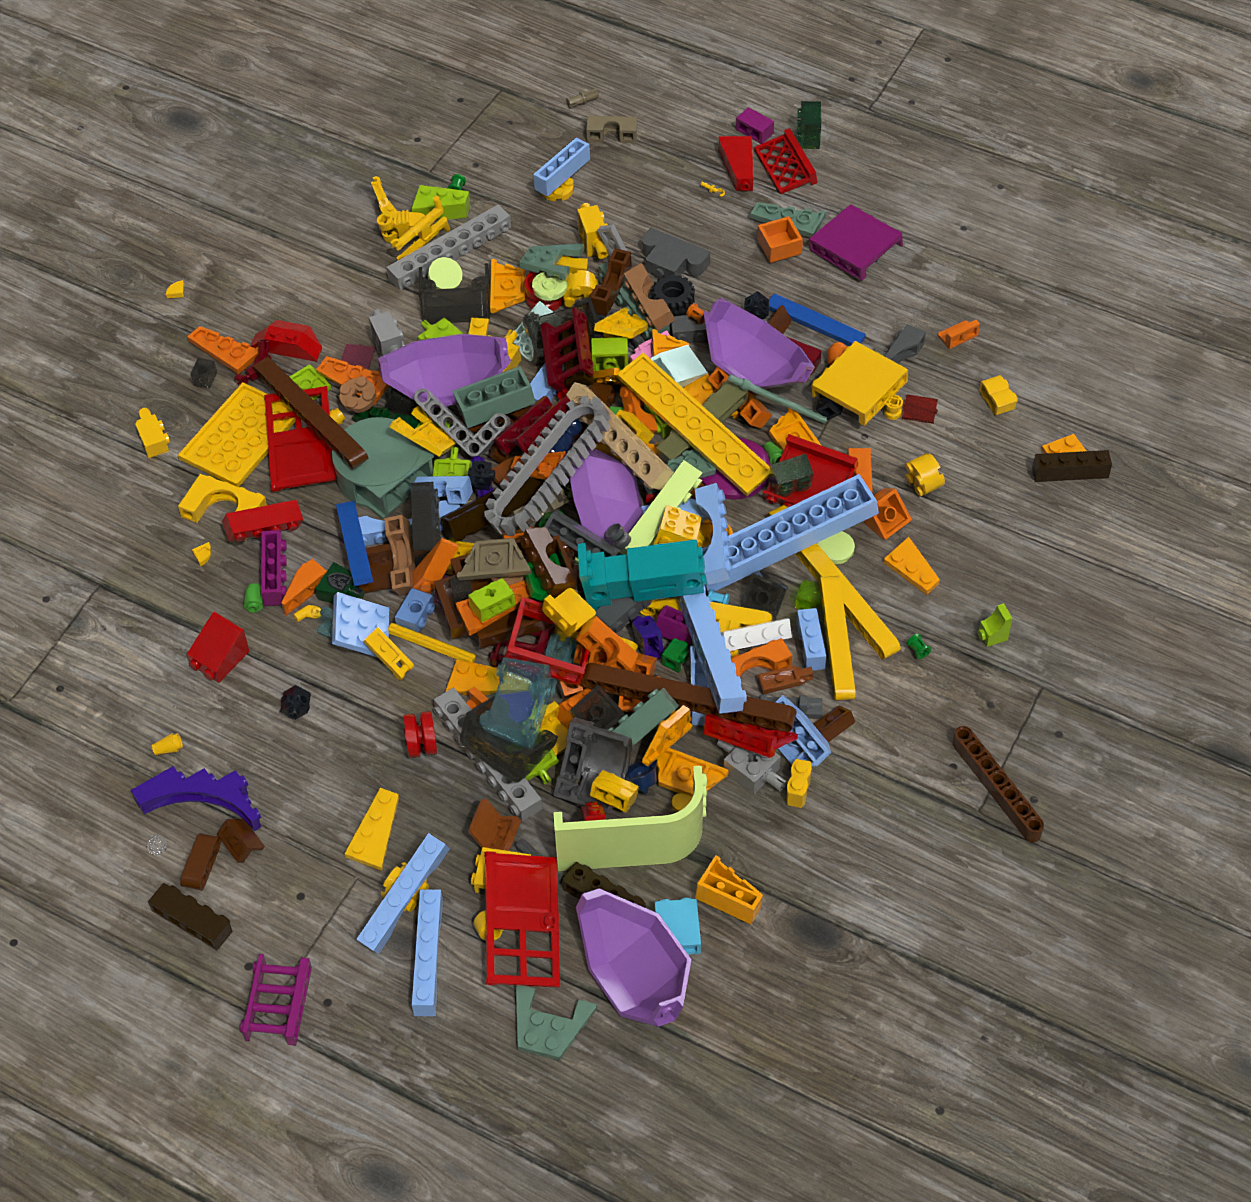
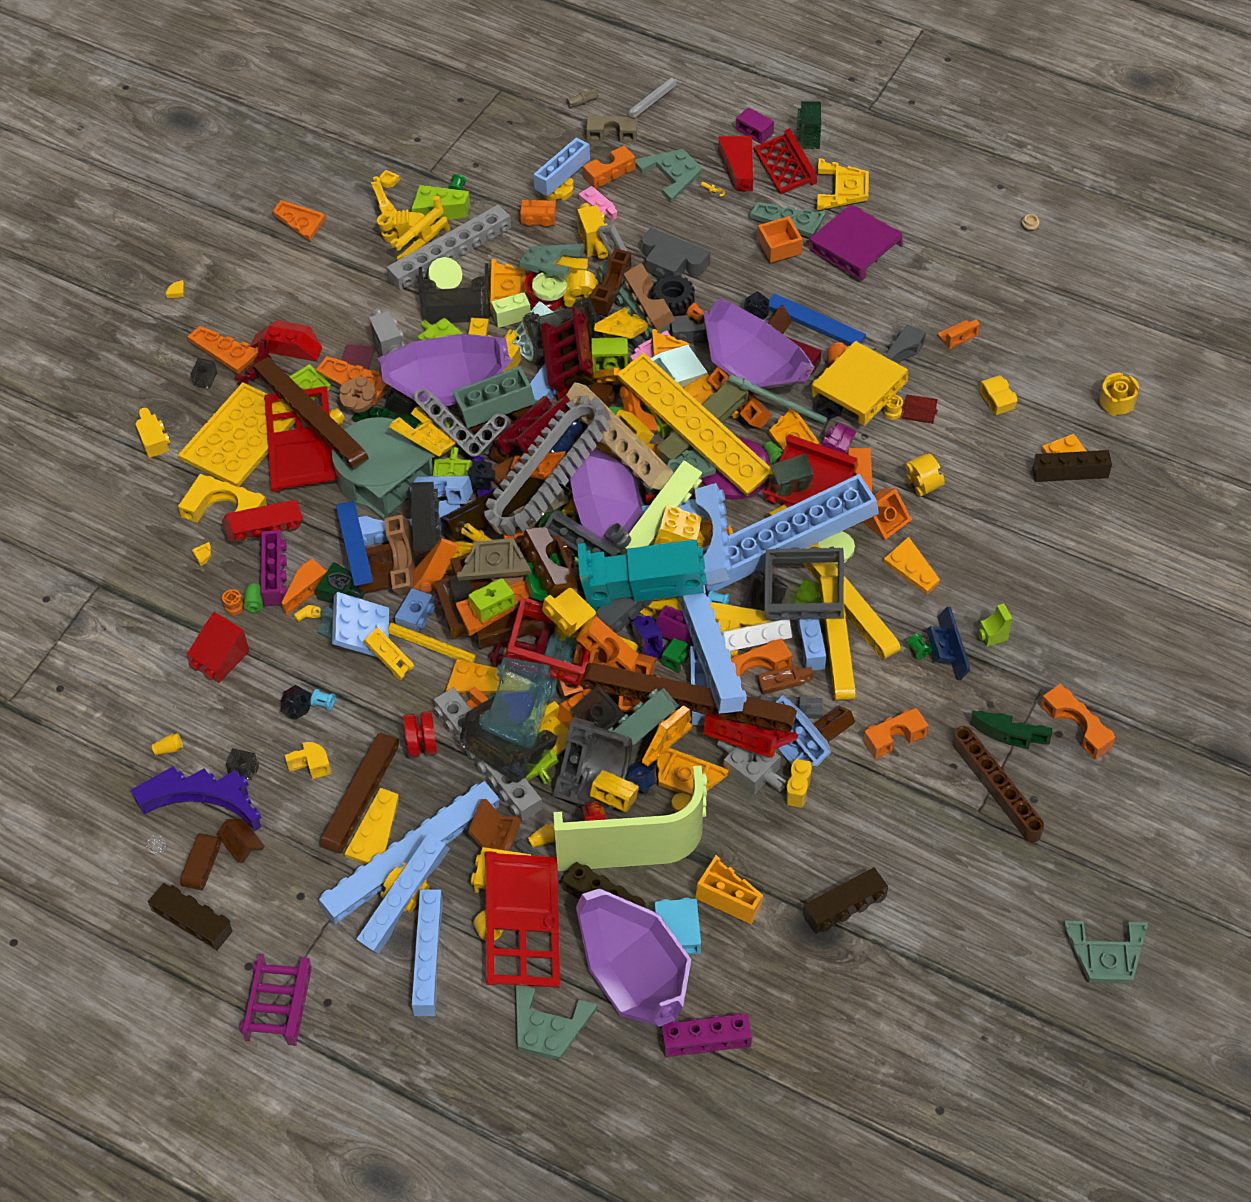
none -> orange wheel [222,589,244,616]
none -> clear smoke brick [226,748,259,780]
none -> orange wing [273,200,326,241]
none -> yellow brick [285,742,332,779]
none -> medium azure bush [311,689,336,711]
none -> light blue brick [319,781,499,925]
none -> reddish brown beam [320,732,399,854]
none -> yellow tile [379,170,400,188]
none -> yellow axle [461,523,492,543]
none -> yellowish green brick [491,292,531,328]
none -> orange brick [520,200,556,226]
none -> yellow cone [528,823,556,848]
none -> yellow cone [562,497,579,522]
none -> bright pink hinge [579,186,618,221]
none -> orange arch [583,146,636,189]
none -> light grey axle [628,77,677,119]
none -> sand green wing [635,149,703,203]
none -> magenta brick [662,1013,752,1058]
none -> dark grey window [765,546,844,620]
none -> dark brown brick [803,867,888,934]
none -> yellow wing [817,158,869,210]
none -> magenta brick [821,422,856,454]
none -> orange arch [863,708,929,759]
none -> dark blue bracket [926,606,970,680]
none -> dark green slope [970,711,1052,749]
none -> tan plate [1022,214,1039,230]
none -> orange arch [1040,684,1116,760]
none -> sand green wing [1064,921,1148,983]
none -> yellow brick [1099,373,1139,416]

